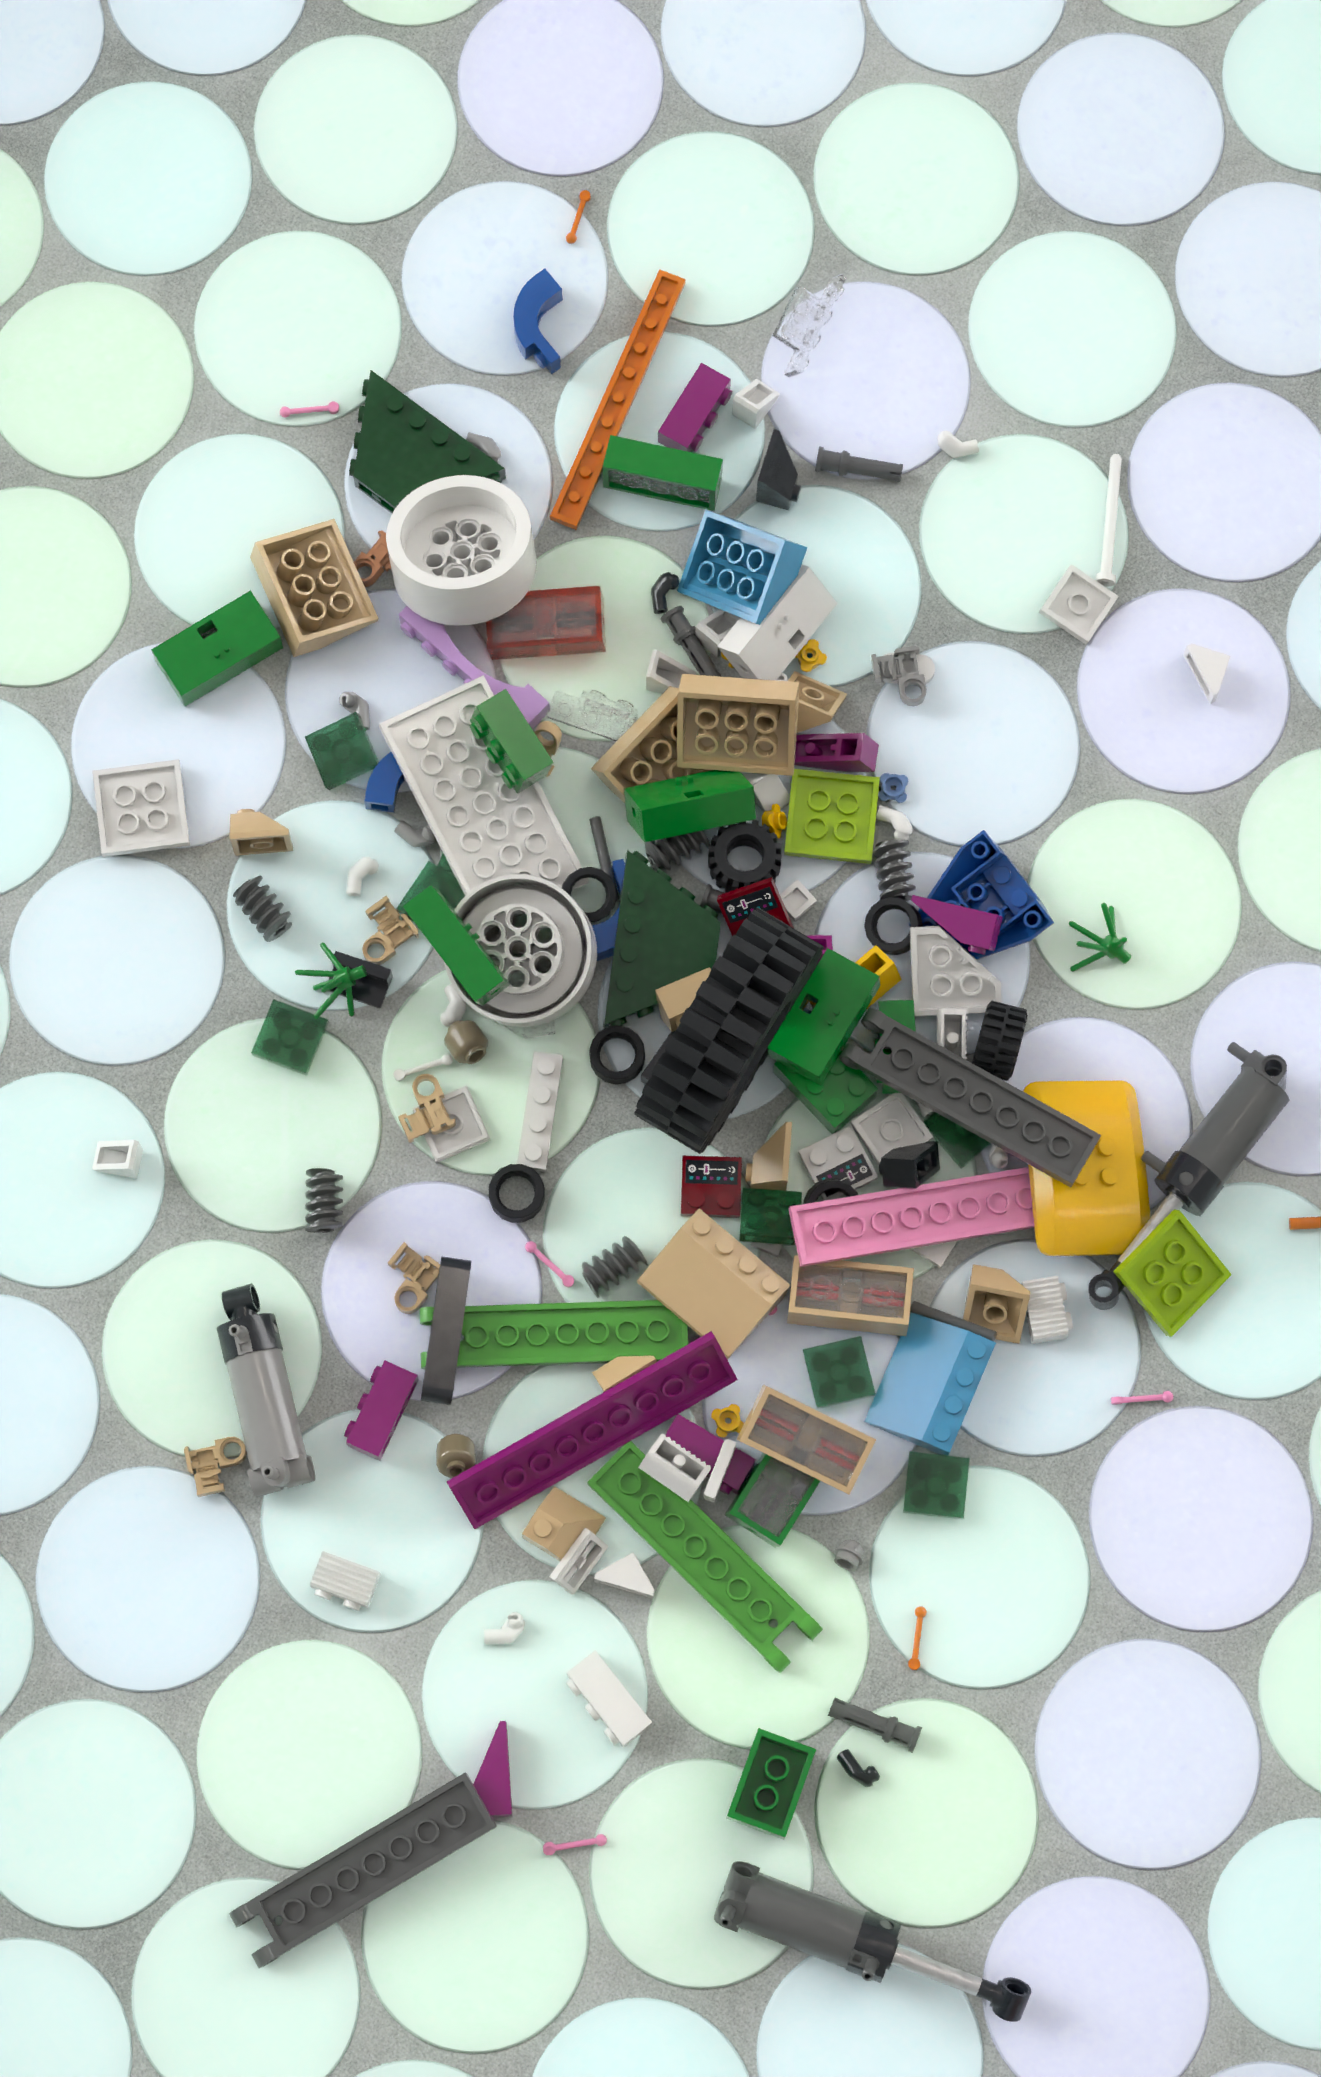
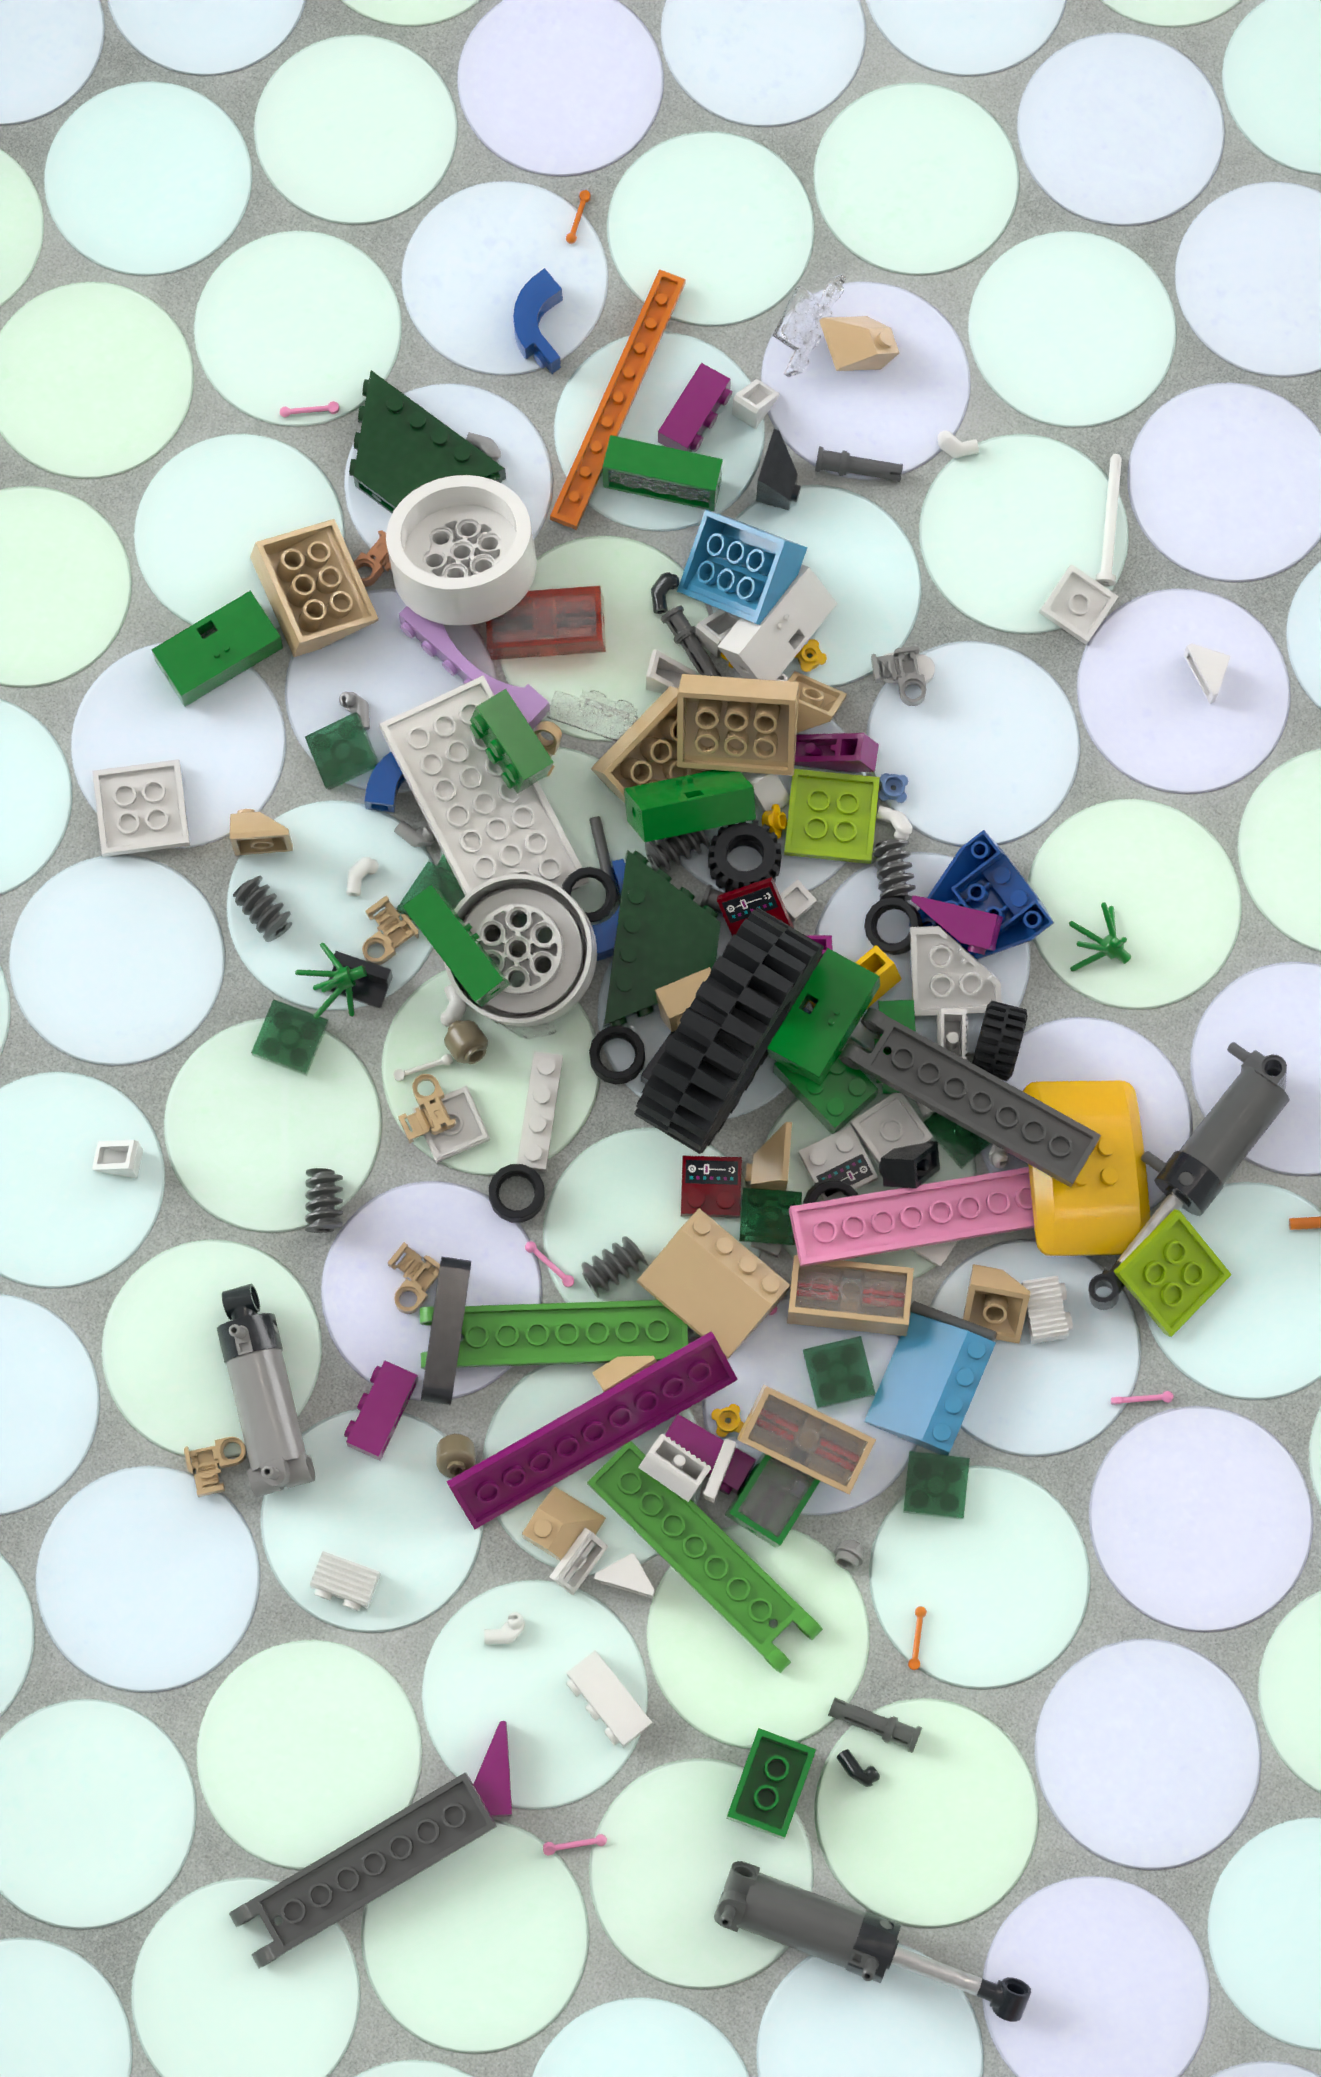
none -> tan slope [819,316,900,371]

